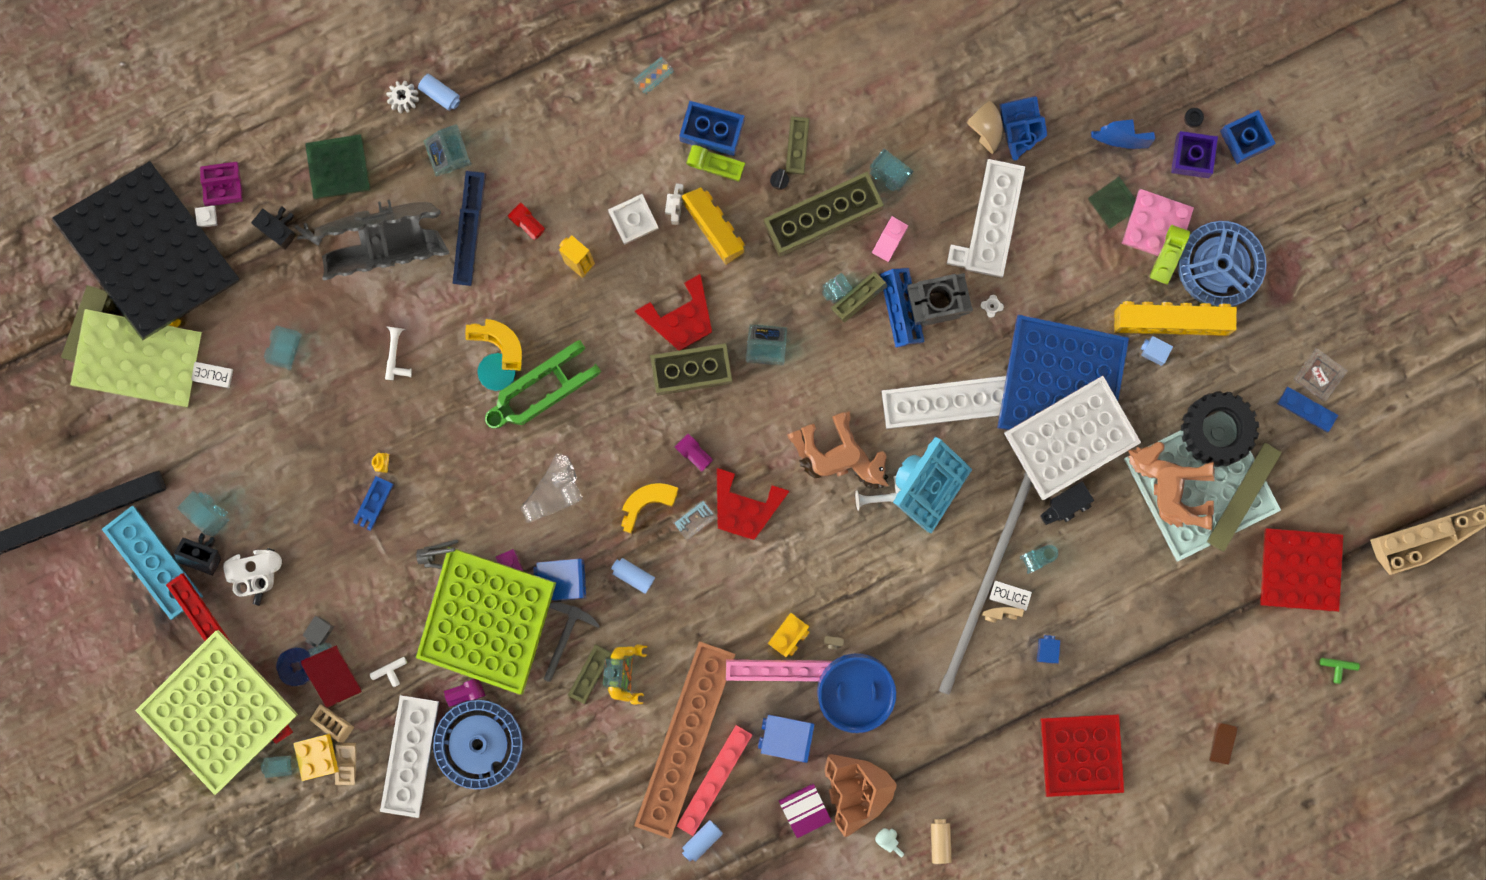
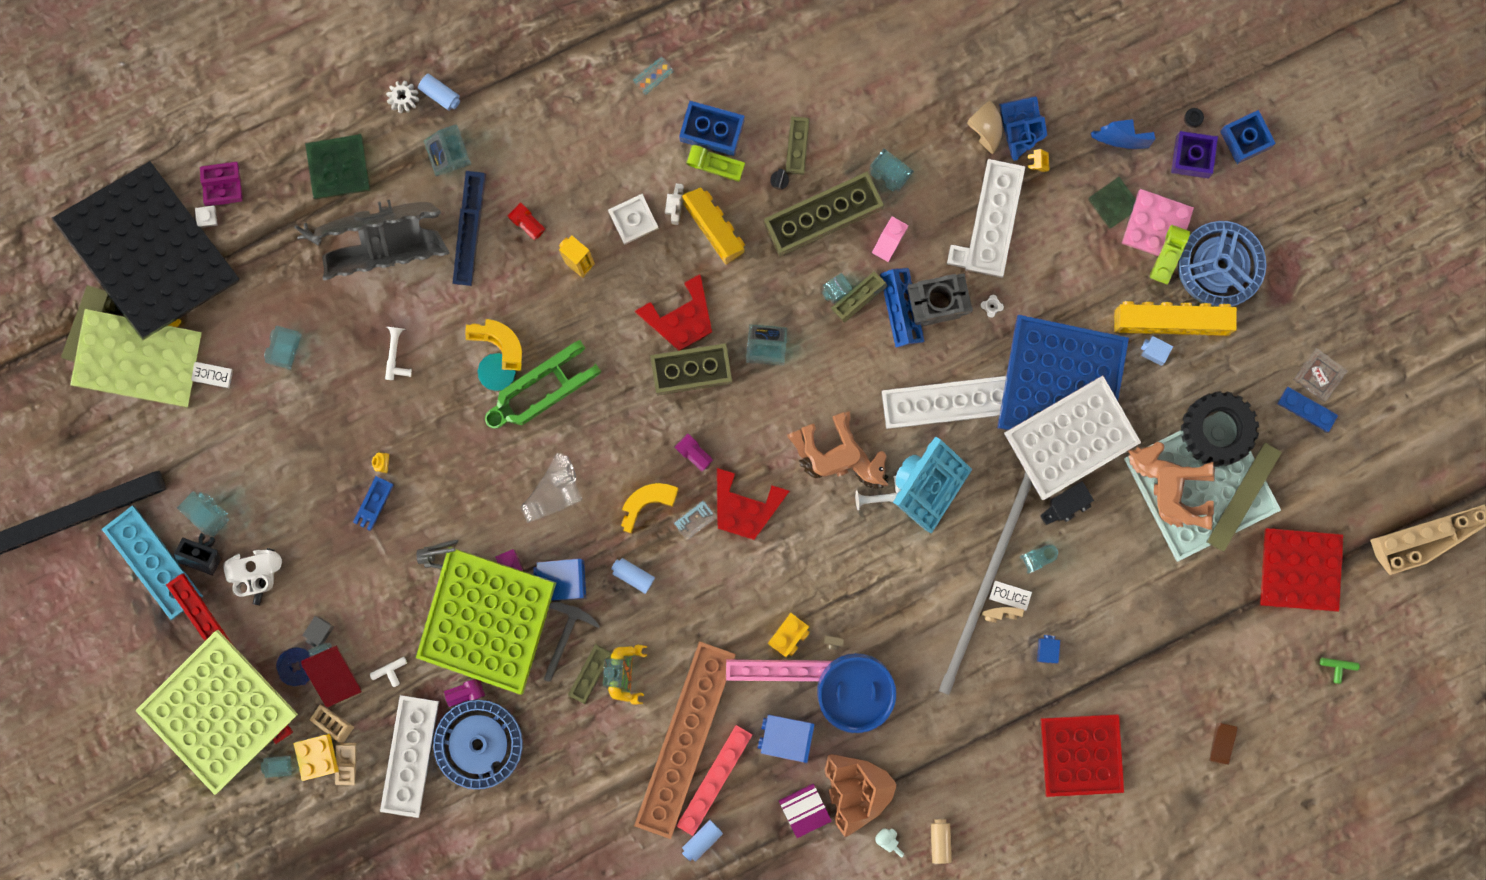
black brick [251,206,297,250] -> none
none -> yellow tile [1028,149,1049,172]

